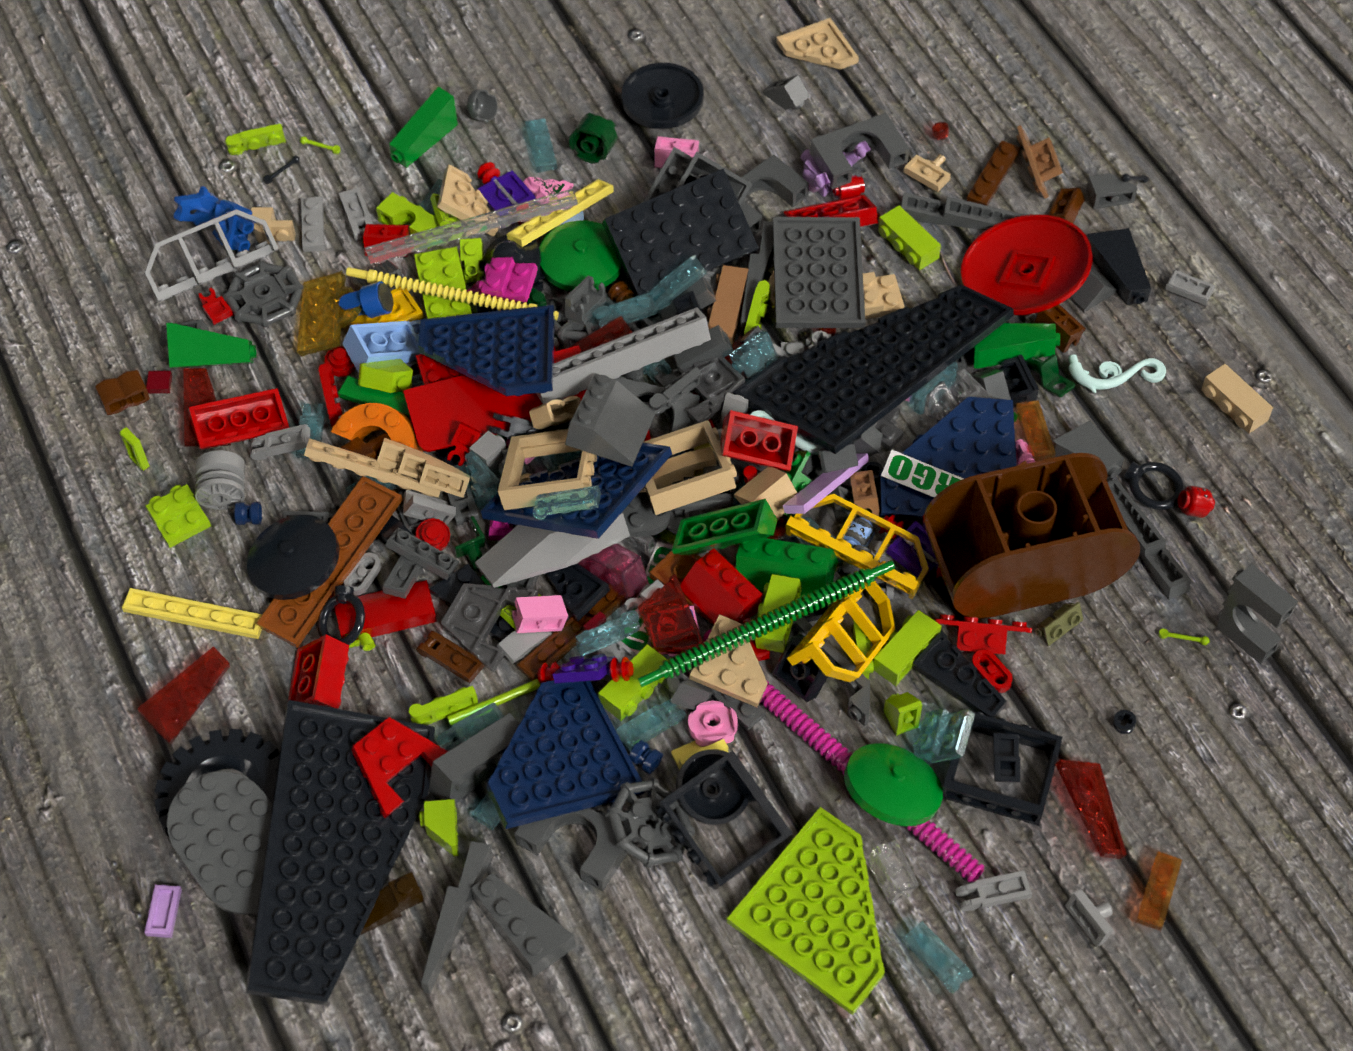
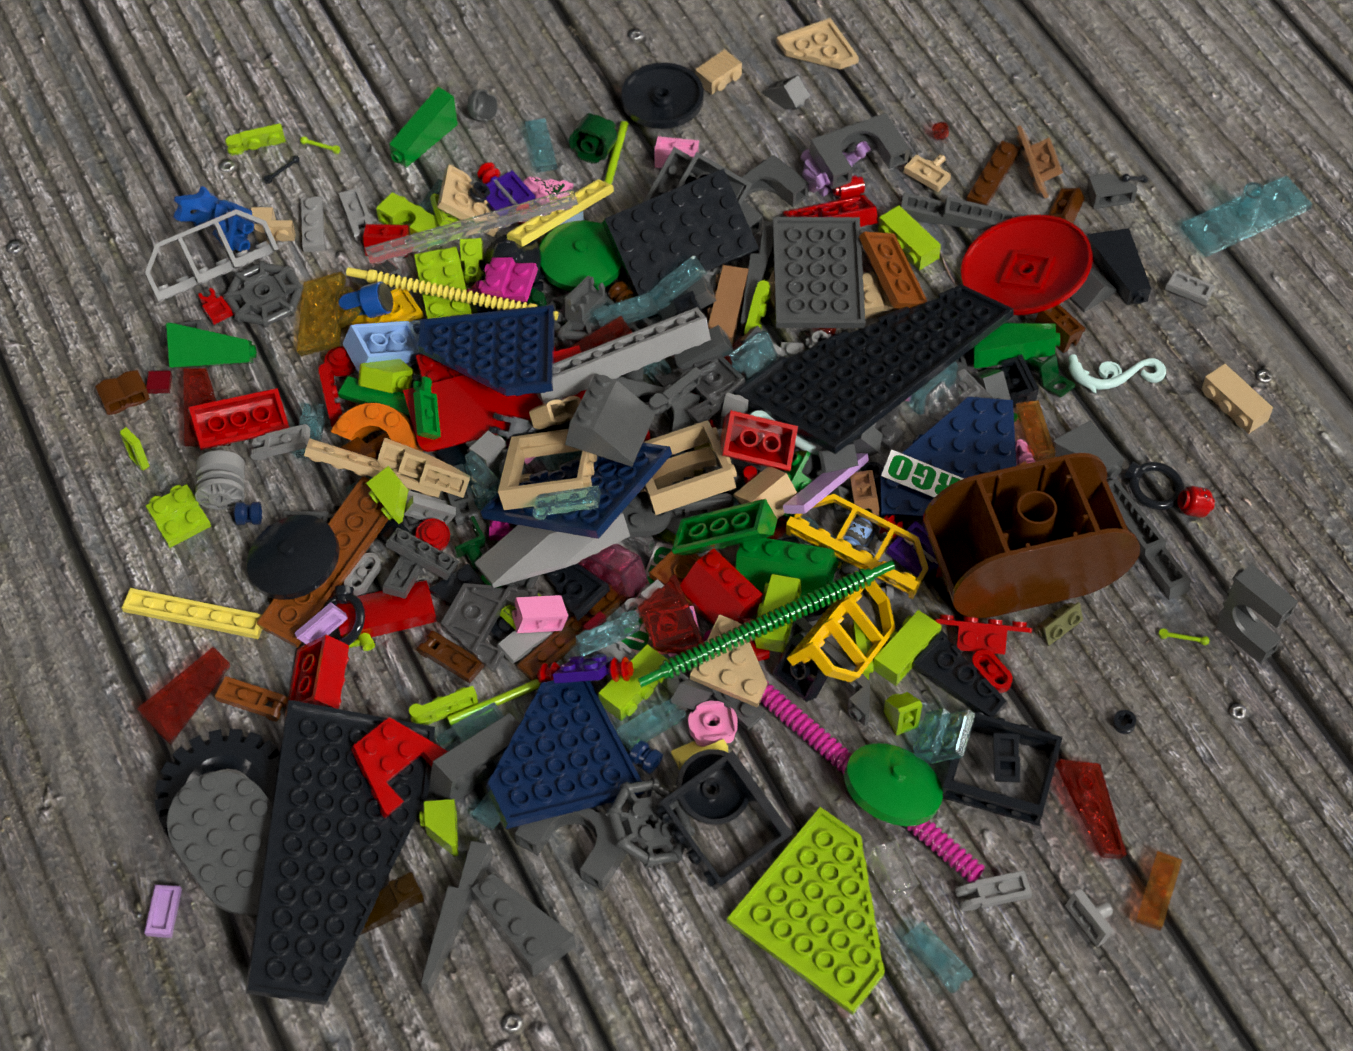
red plate [447,422,482,466] -> none
none -> dark orange plate [215,676,288,722]
none -> lavender tile [295,602,348,644]
none -> lime slope [367,466,409,524]
none -> green plate [413,376,441,440]
none -> black bush [468,182,490,203]
none -> lime bar [604,121,628,185]
none -> tan brick [695,49,742,95]
none -> dark orange plate [859,231,928,309]
none -> clear light blue plate [1181,176,1312,257]

